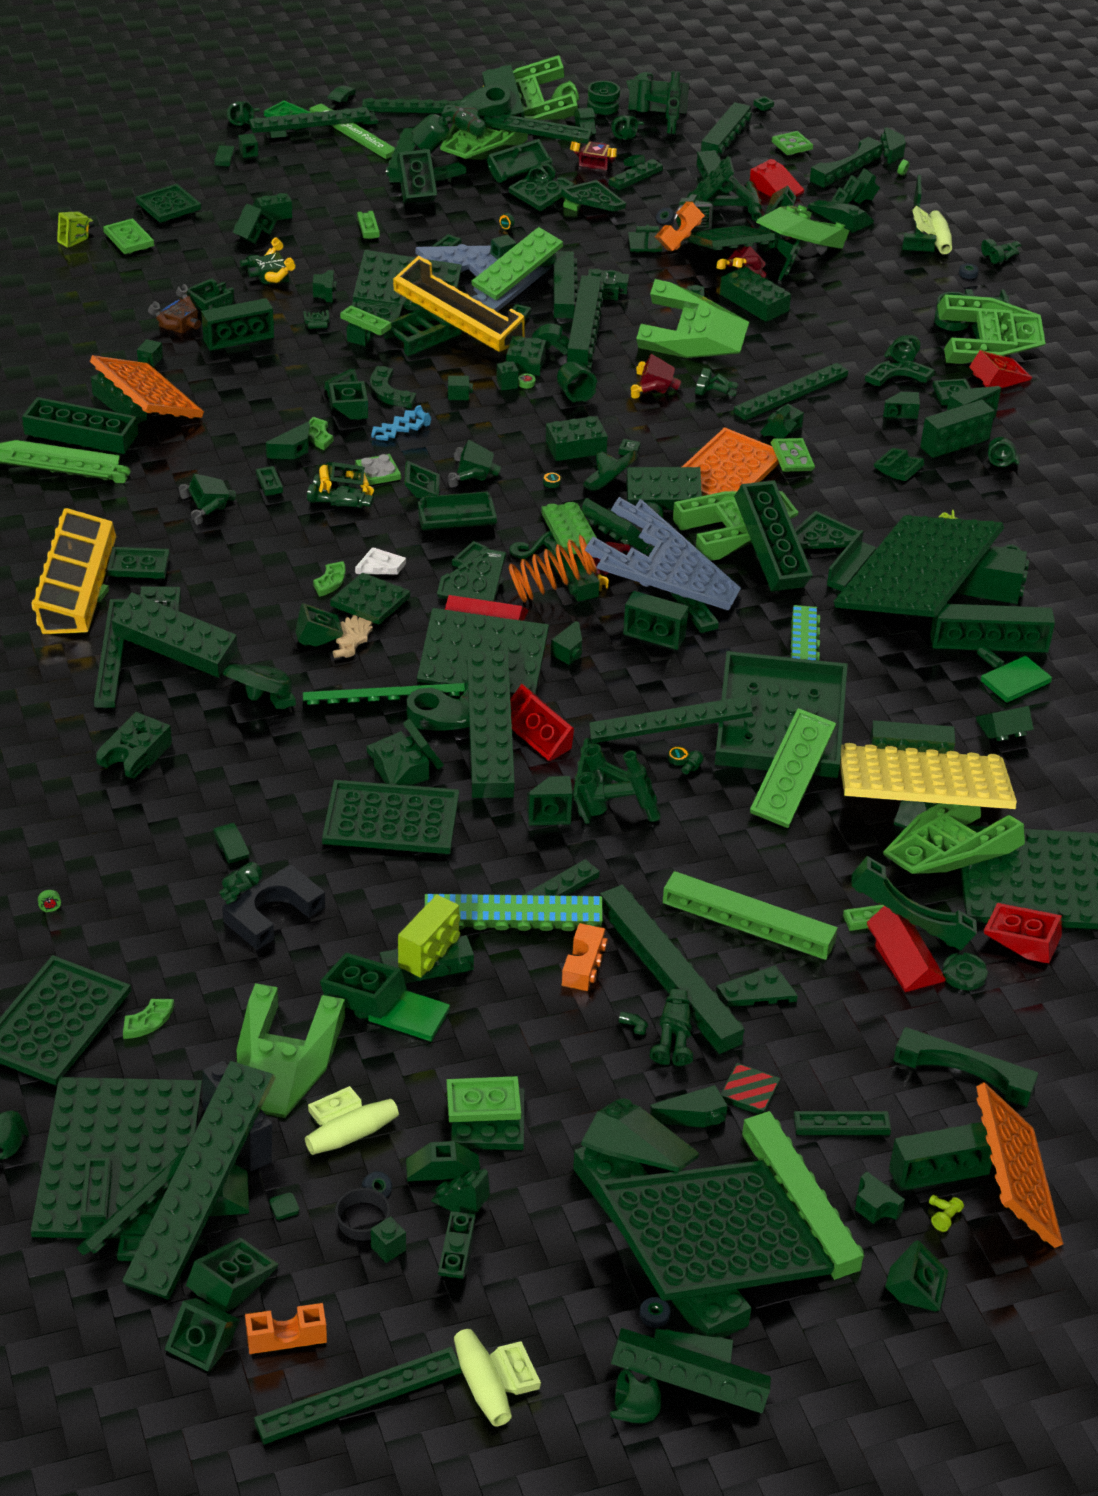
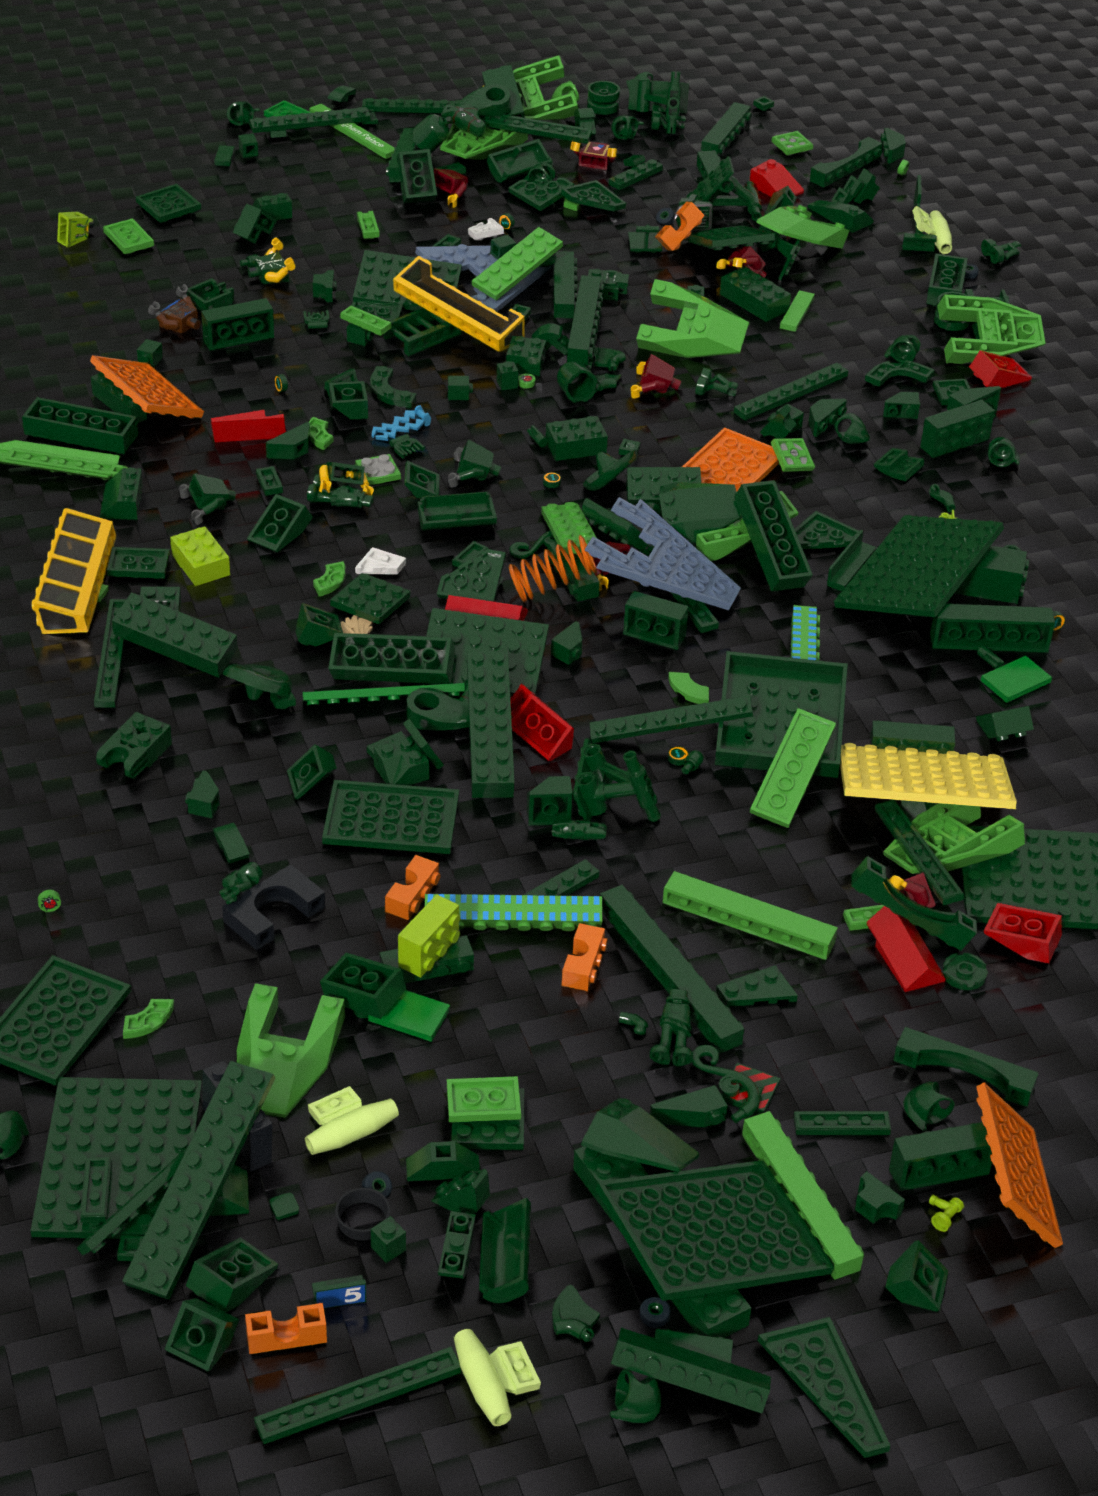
none -> dark green slope [100,468,143,520]
none -> lime brick [170,526,230,586]
none -> dark green slope [185,770,220,818]
none -> red slope [211,410,286,442]
none -> dark green slope [247,494,313,552]
none -> dark green tile [275,374,288,392]
none -> dark green slope [287,744,337,800]
none -> panel [312,1275,366,1308]
none -> dark green brick [328,633,456,684]
none -> orange arch [385,855,441,920]
none -> dark green piece [389,434,425,459]
none -> dark red torso [433,168,468,208]
none -> white wing [468,218,504,240]
none -> dark green container [479,1198,531,1303]
none -> dark green piece [527,425,548,447]
none -> dark green hinge [552,820,607,840]
none -> dark green arm [552,1285,600,1342]
none -> dark green arm [594,347,626,371]
none -> dark green arm [595,373,621,392]
none -> dark green piece [651,107,686,130]
none -> dark green wedge [659,482,741,546]
none -> bright green tile [668,672,709,704]
none -> dark green plant [692,1045,764,1123]
none -> dark green wing [758,1317,891,1458]
none -> bright green tile [780,290,815,332]
none -> dark green slope [808,399,847,437]
none -> dark green piece [834,413,870,445]
none -> dark green tile [875,800,964,906]
none -> dark red torso [889,873,936,909]
none -> dark green piece [903,1082,955,1131]
none -> dark green brick [926,254,968,306]
none -> dark green arm [929,484,956,512]
none -> dark green tile [1053,611,1065,631]

